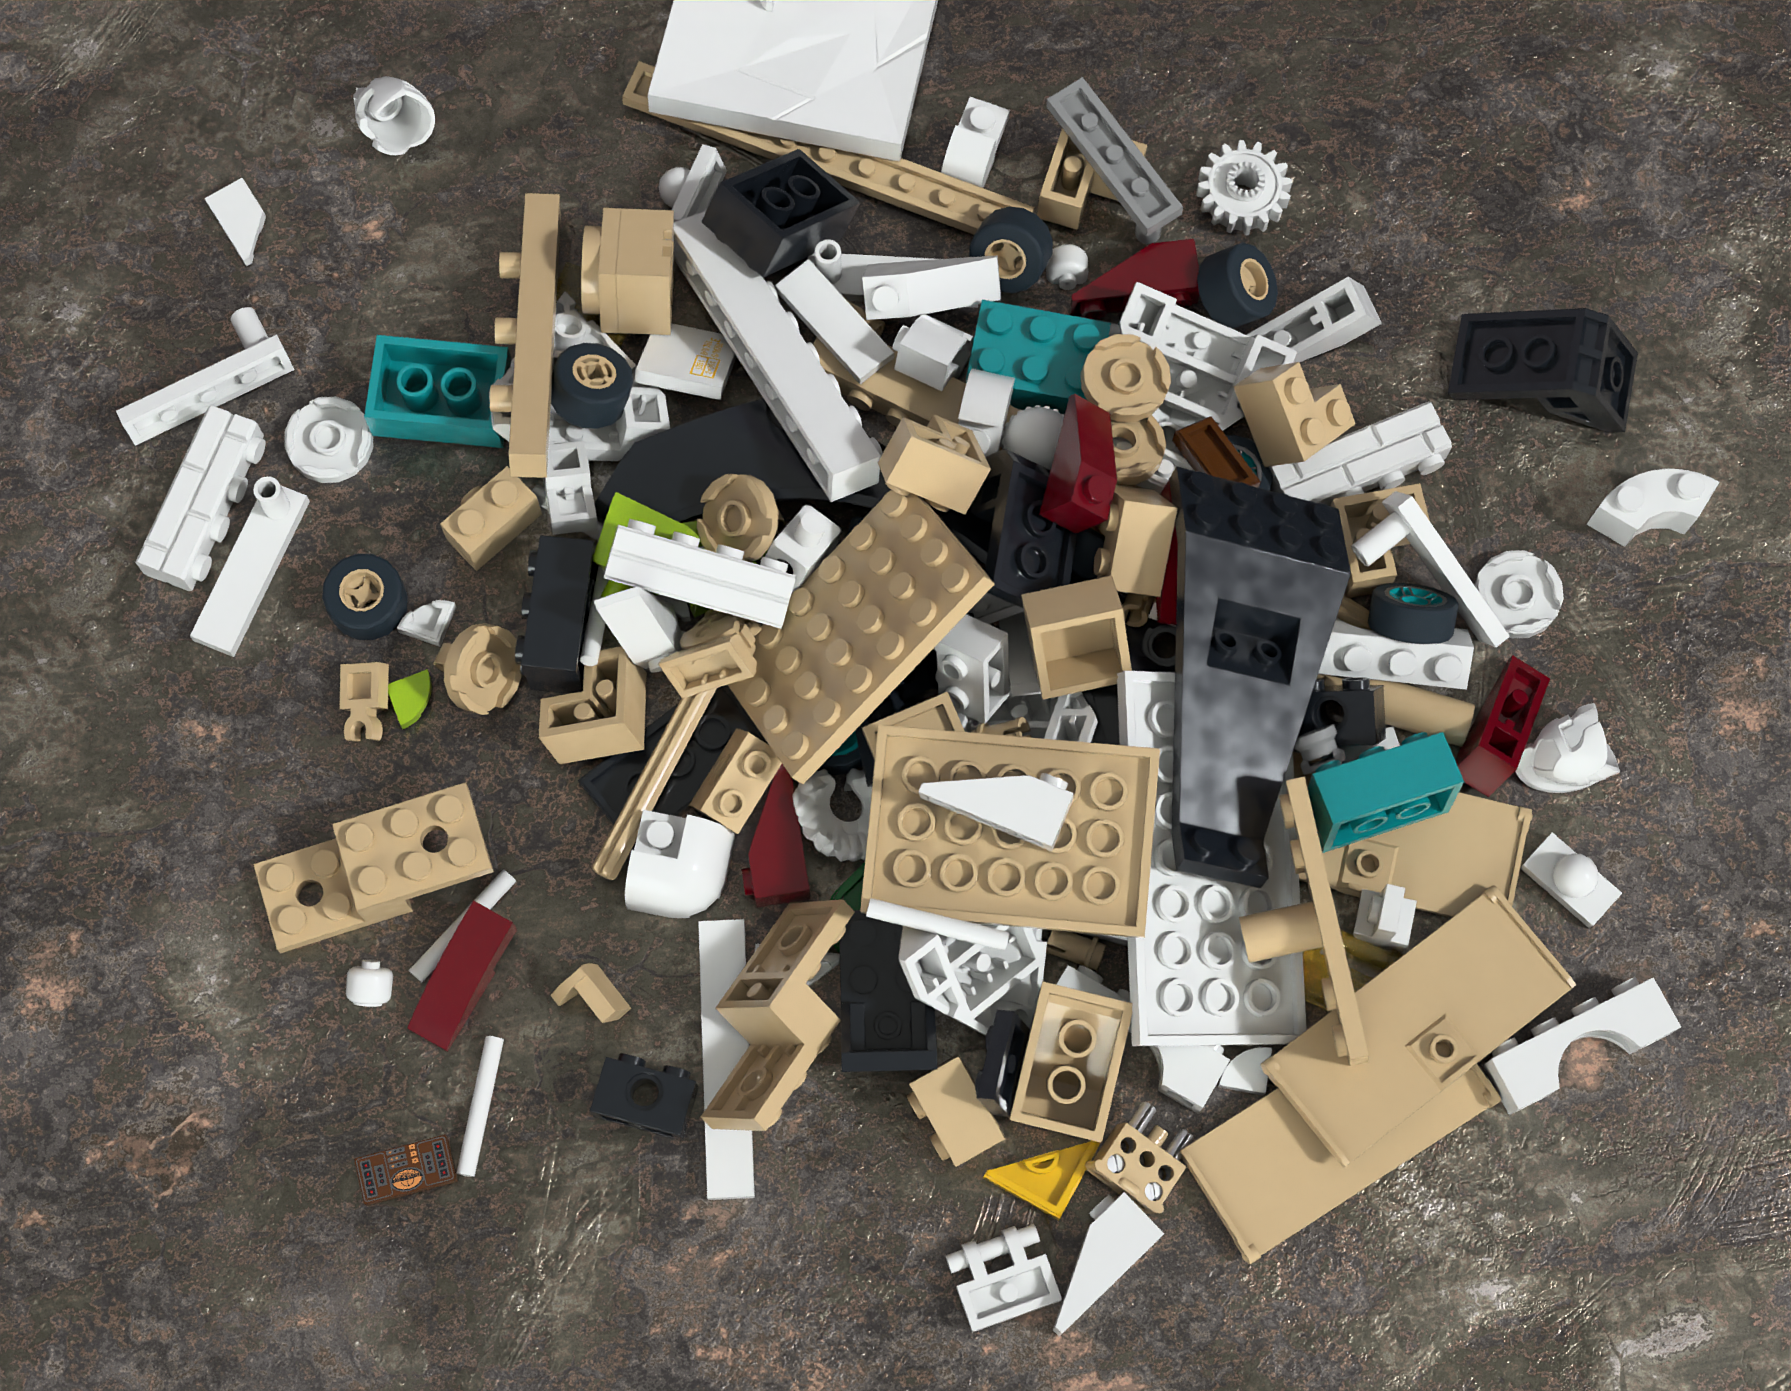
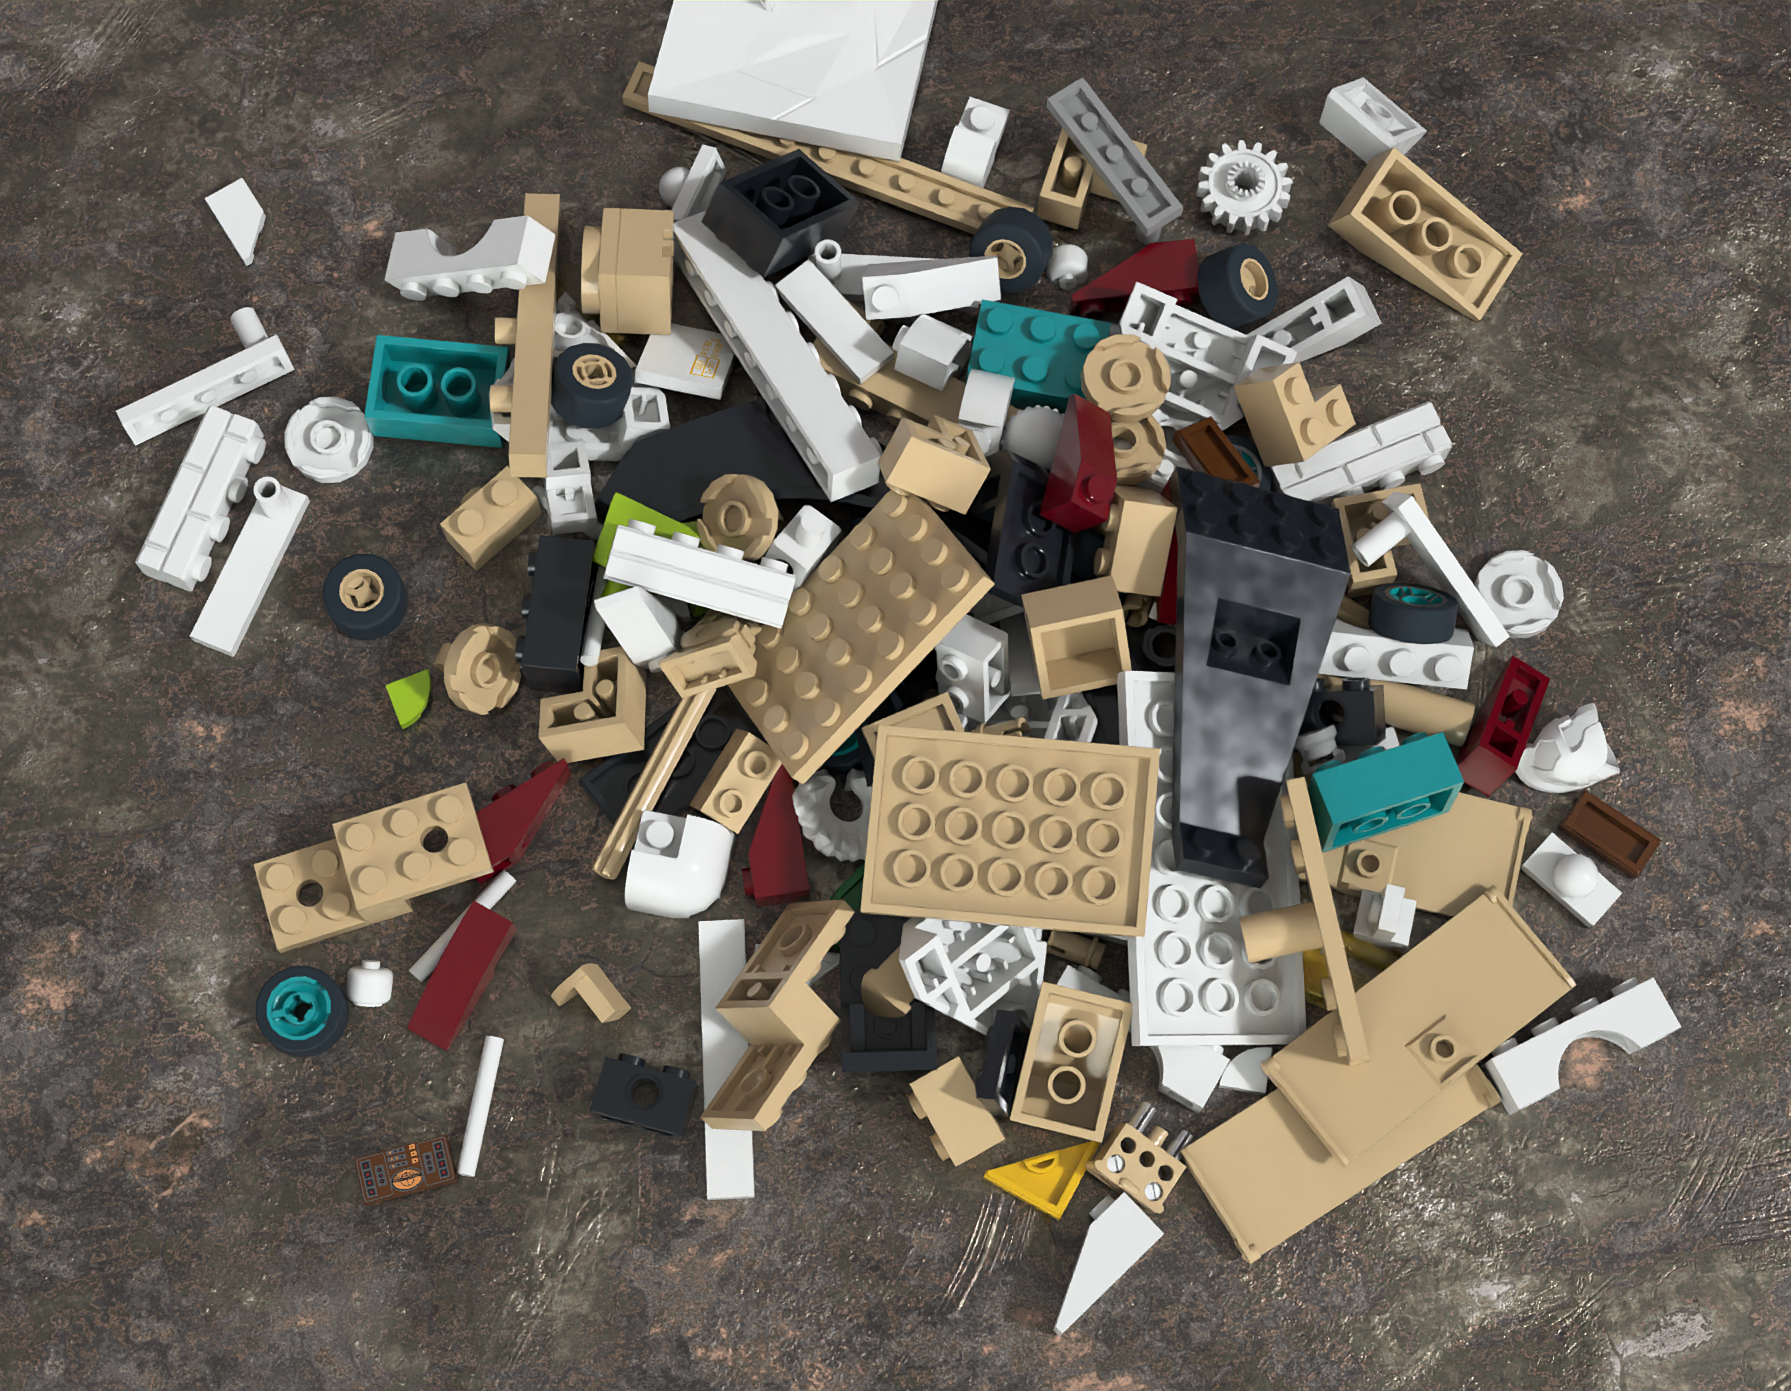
tan plate [340,662,389,742] -> none
white helmet [353,77,435,155] -> none
white tile [397,600,457,647] -> none
white bar [866,898,1009,951] -> none
white slope [919,773,1074,852] -> none
white plate [945,1224,1062,1333] -> none
black bracket [1448,308,1638,433] -> none
white brick [1587,469,1719,547] -> none
none -> wheel [256,966,348,1057]
none -> white arch [385,215,555,301]
none -> dark red slope [475,758,572,886]
none -> tan tile [861,946,915,1018]
none -> white slope [1319,77,1427,164]
none -> tan slope [1327,147,1523,322]
none -> reddish brown tile [1557,789,1662,880]

